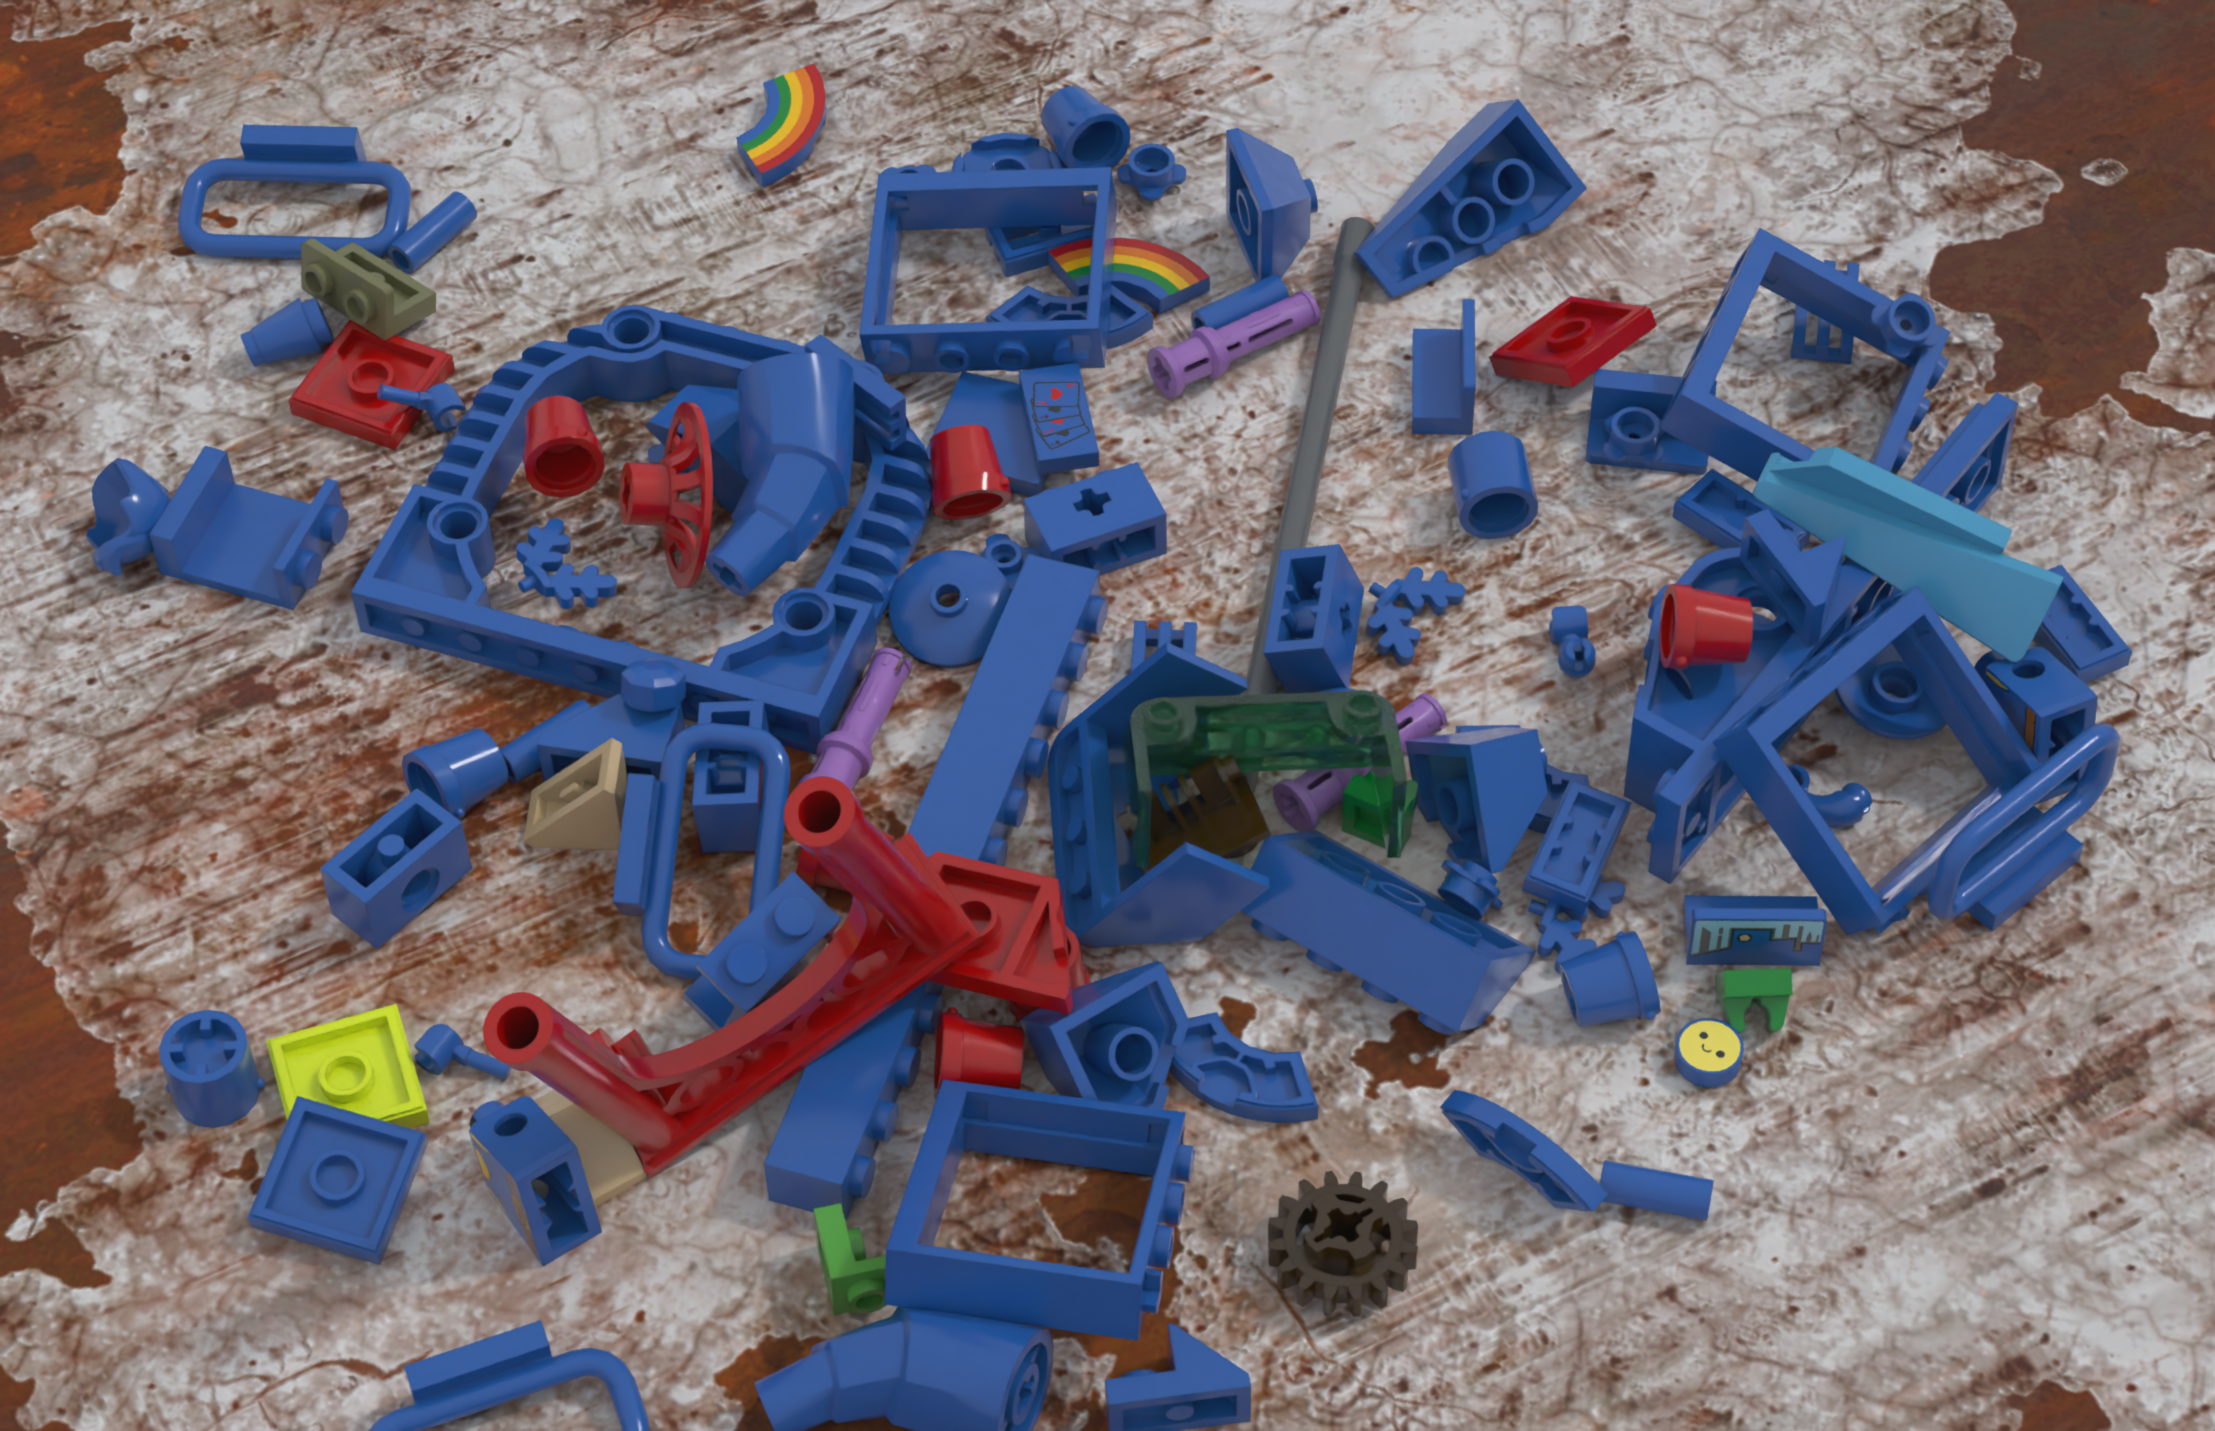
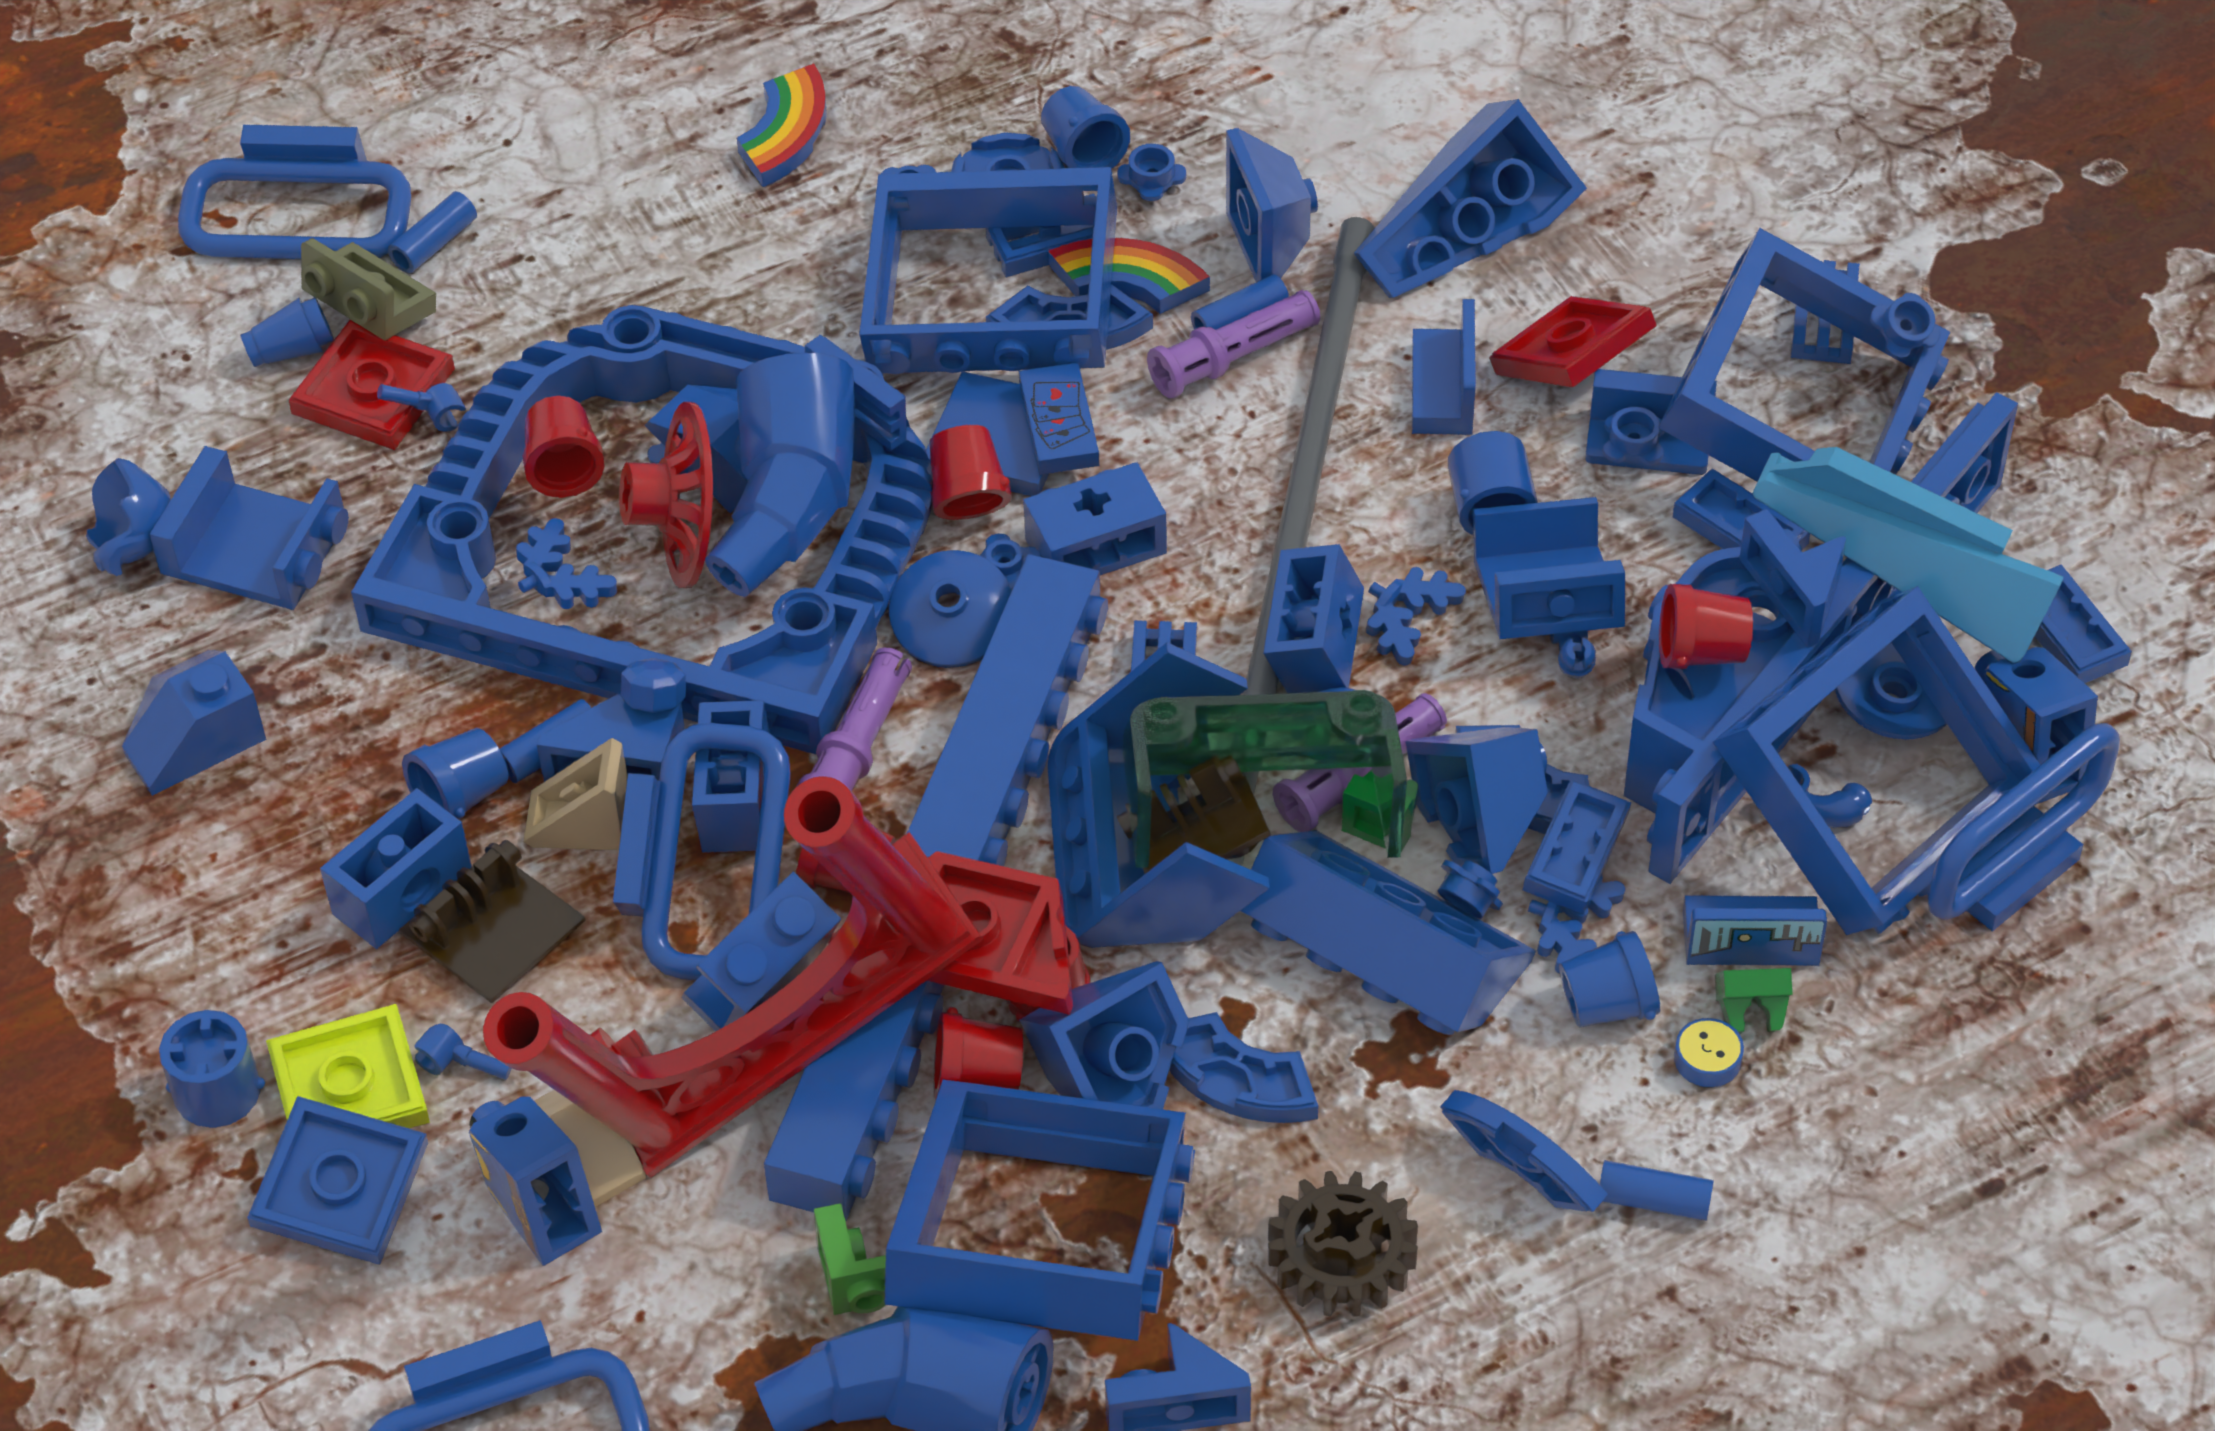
none -> blue slope [122,650,267,796]
none -> dark brown hinge [399,840,586,1003]
none -> blue panel [1473,497,1625,639]

